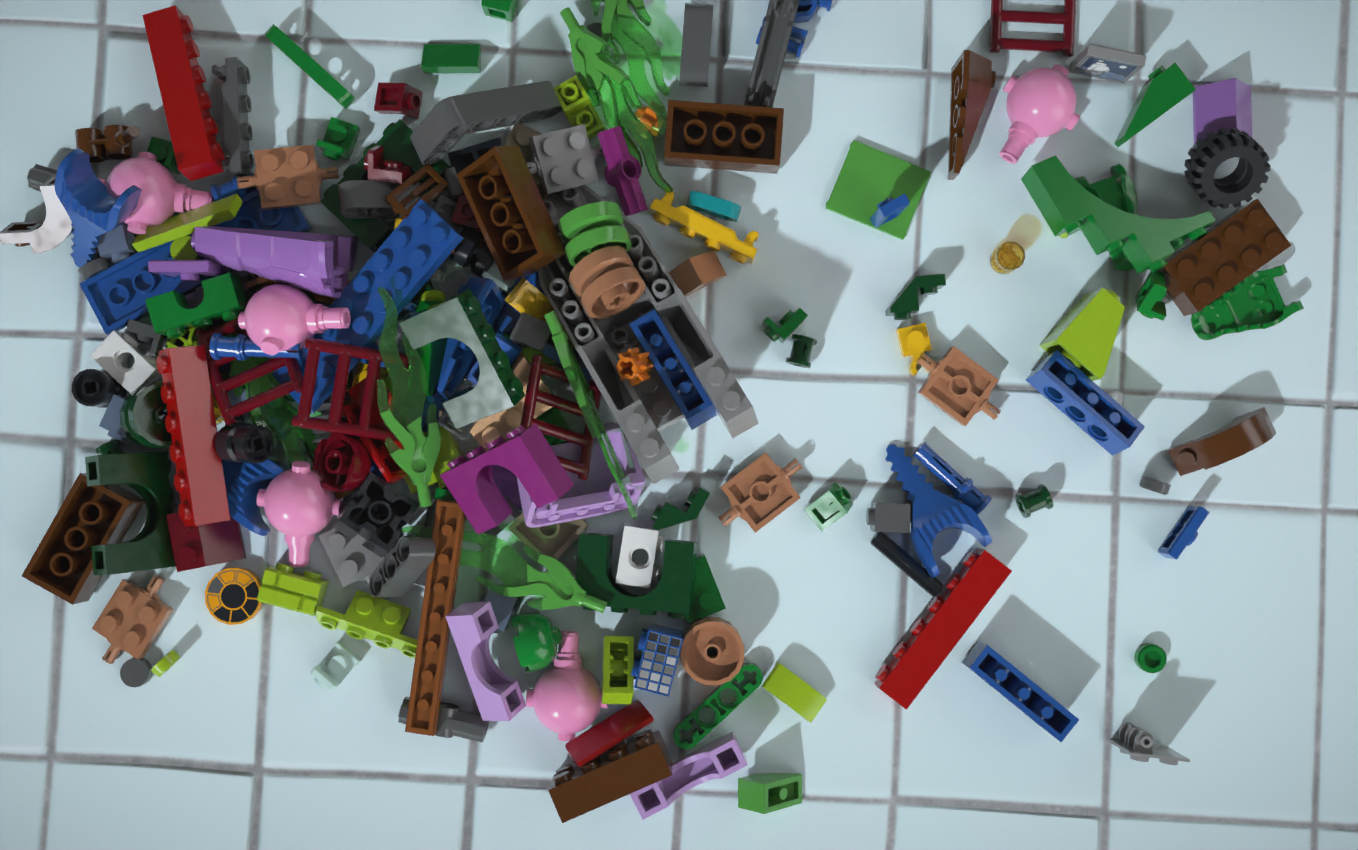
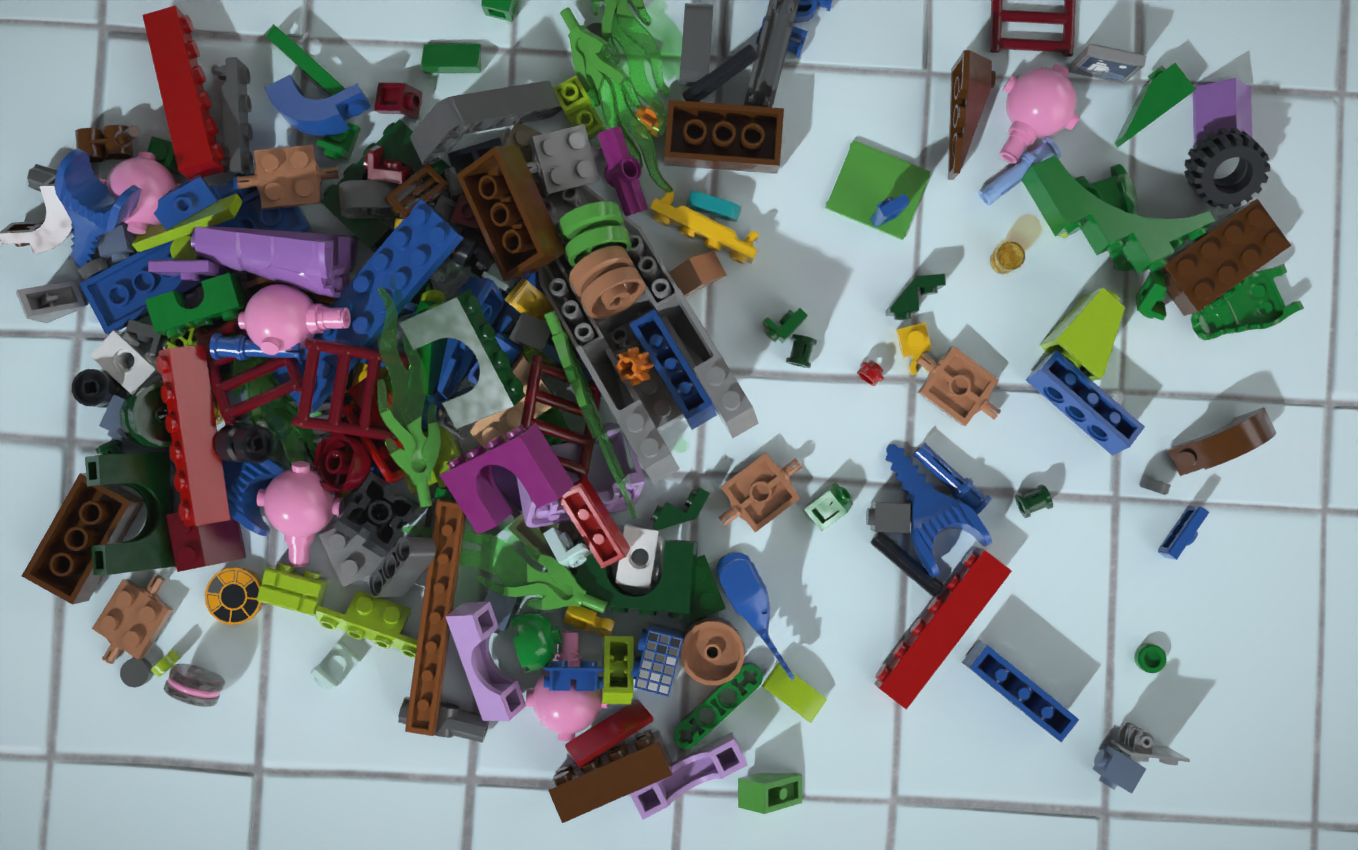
none -> light grey slope [16,280,86,323]
none -> blue plate [154,174,217,230]
none -> clear smoke head [163,664,225,707]
none -> blue arch [264,75,372,136]
none -> light aqua bracket [543,528,592,568]
none -> blue hinge [544,661,604,692]
none -> red slope [559,476,630,568]
none -> yellow plate [563,605,615,637]
none -> black axle [682,45,759,102]
none -> blue animal [716,552,795,680]
none -> red plate [857,360,884,386]
none -> light blue pin [978,137,1061,206]
none -> sand blue brick [1092,744,1146,794]

